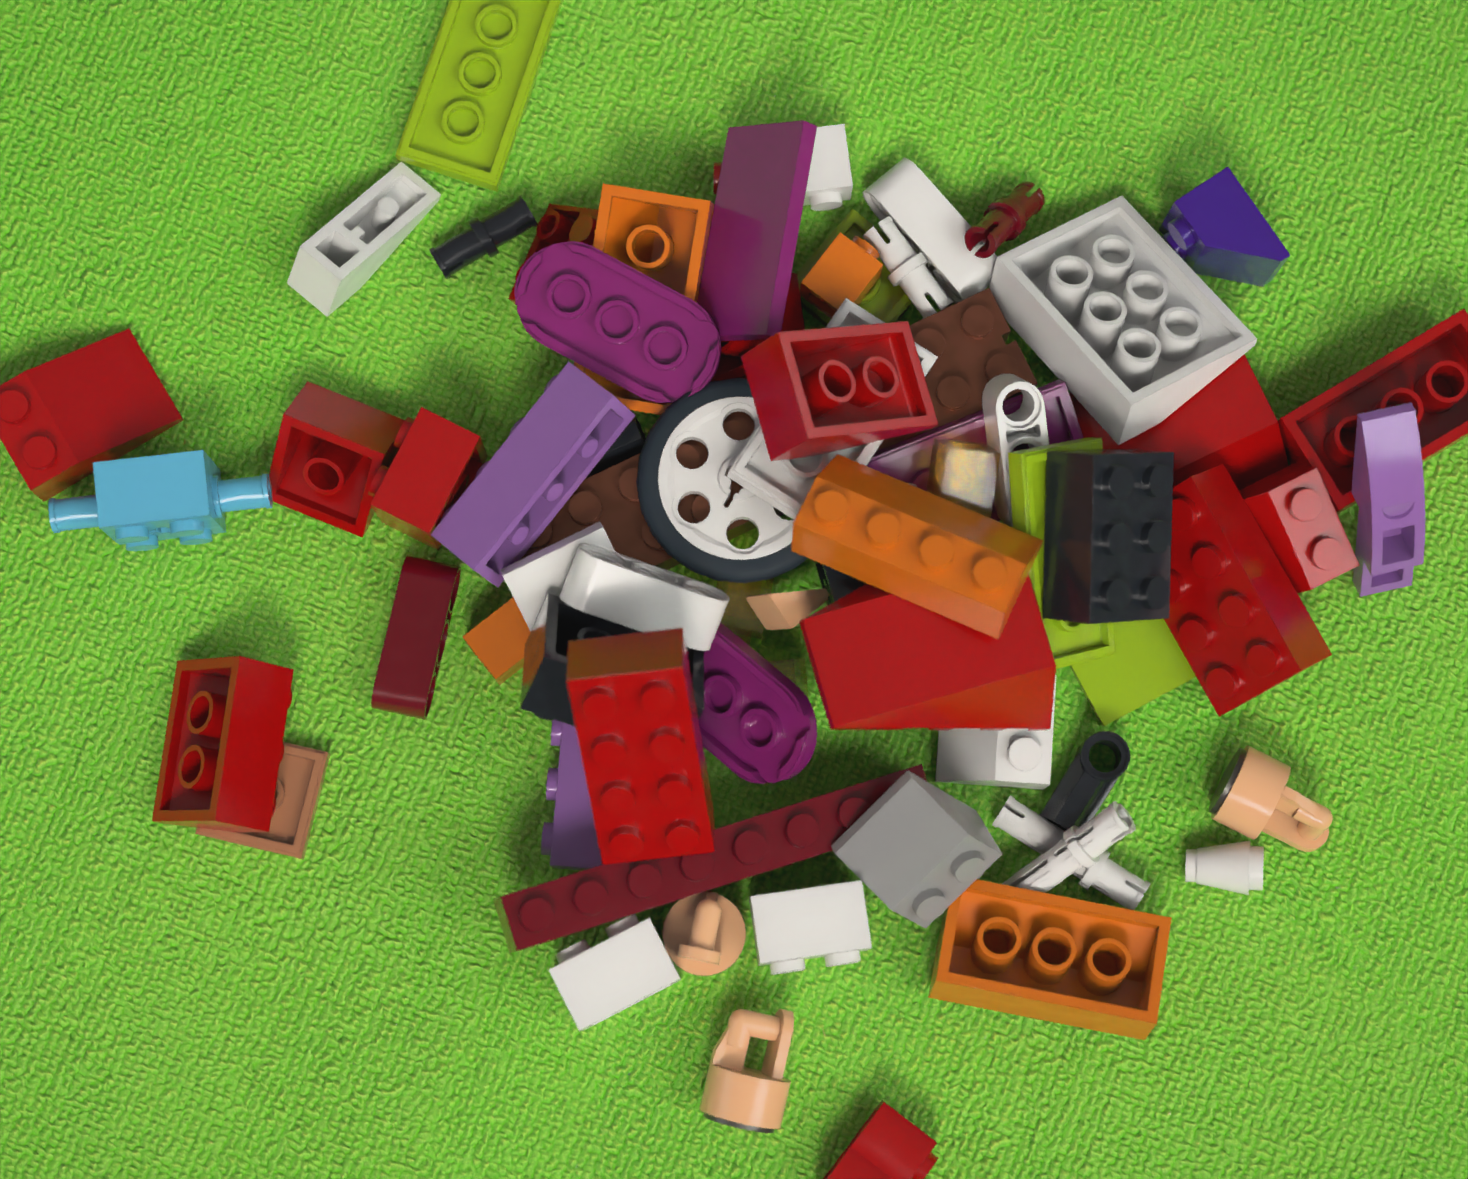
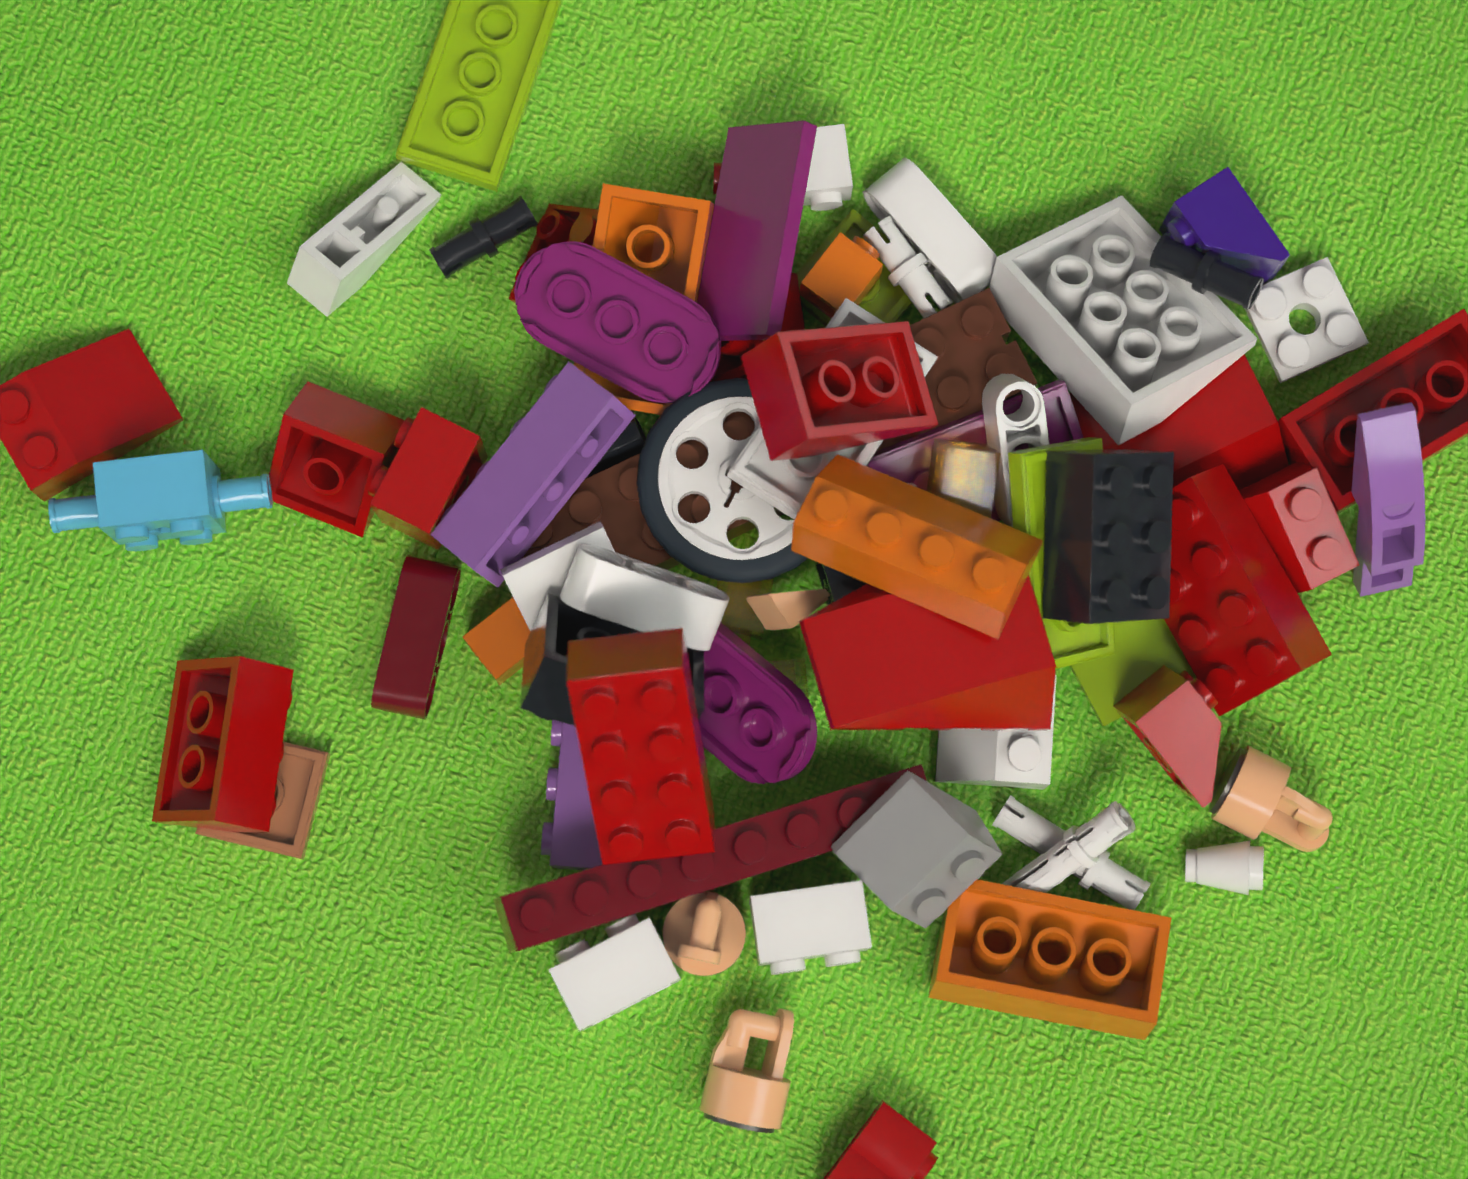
dark red pin [964,181,1045,258] -> none
black piece [1039,731,1130,831] -> none
none -> slope [1113,665,1222,808]
none -> black pin [1150,235,1264,310]
none -> white piece [1244,257,1369,383]

